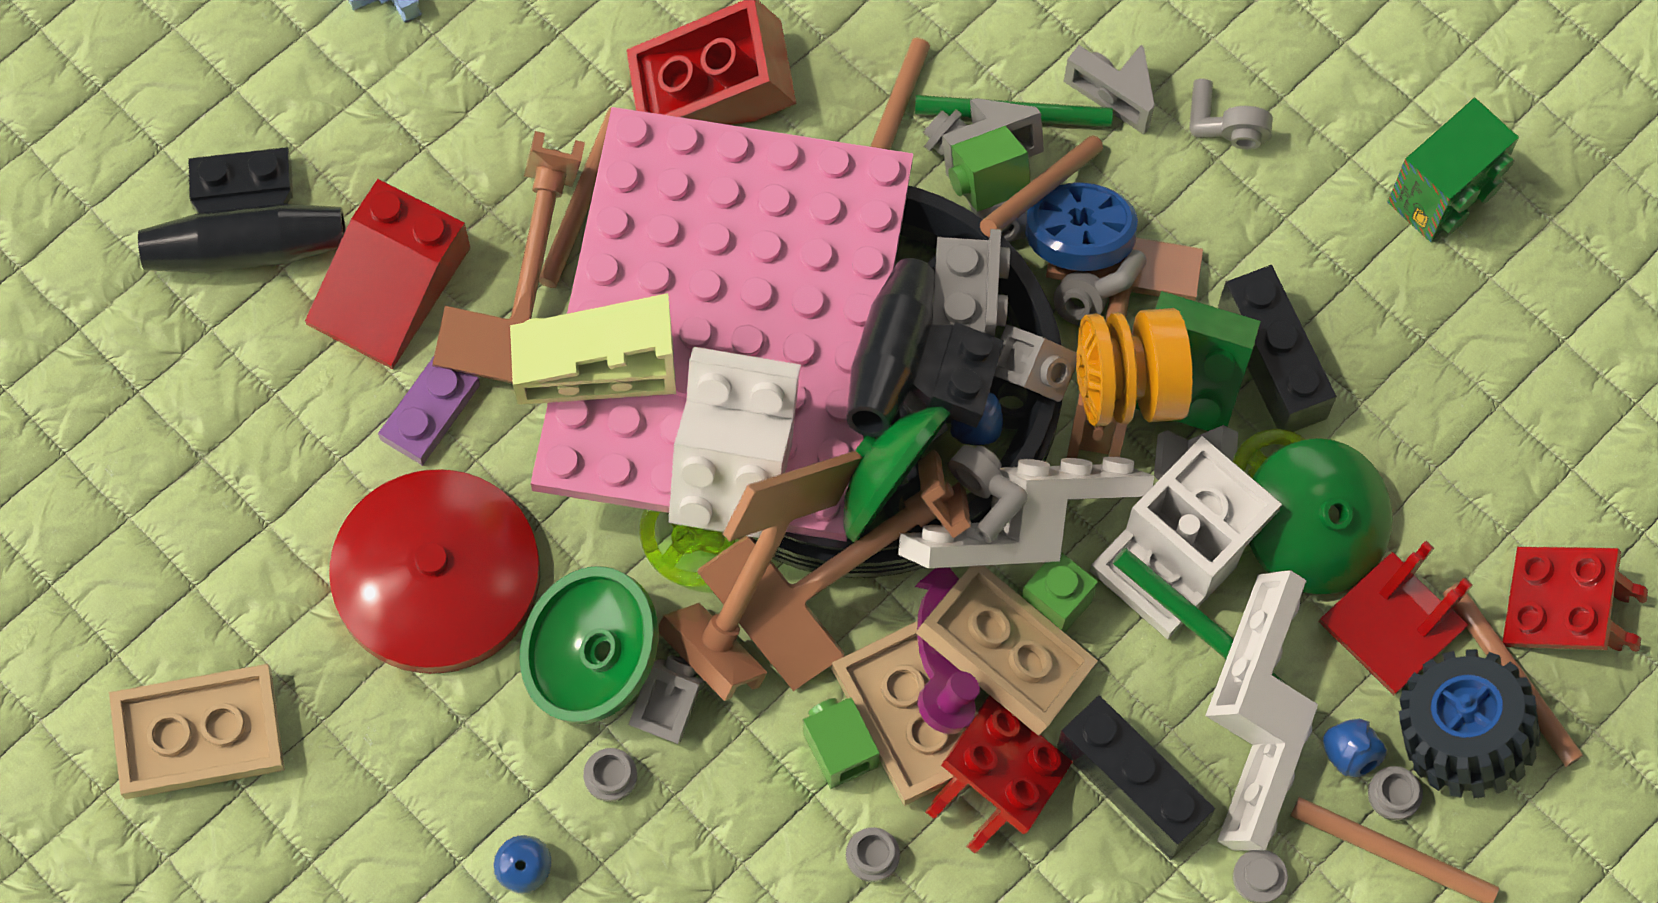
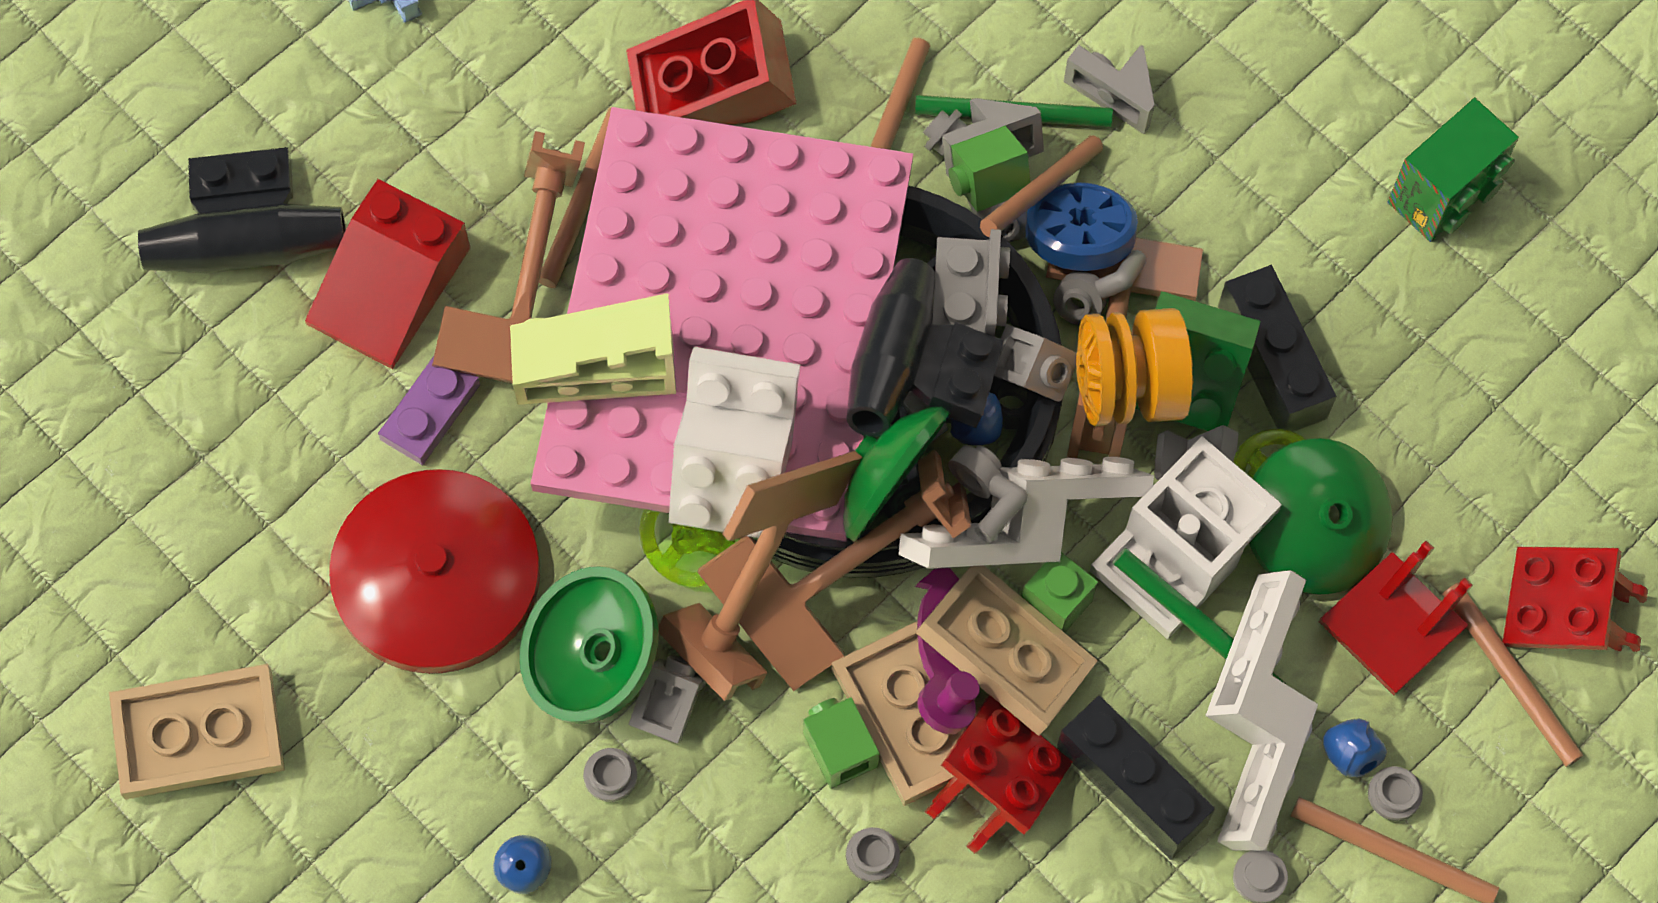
light grey plate [1189,79,1273,150] -> none
black wheel [1399,649,1540,798] -> none

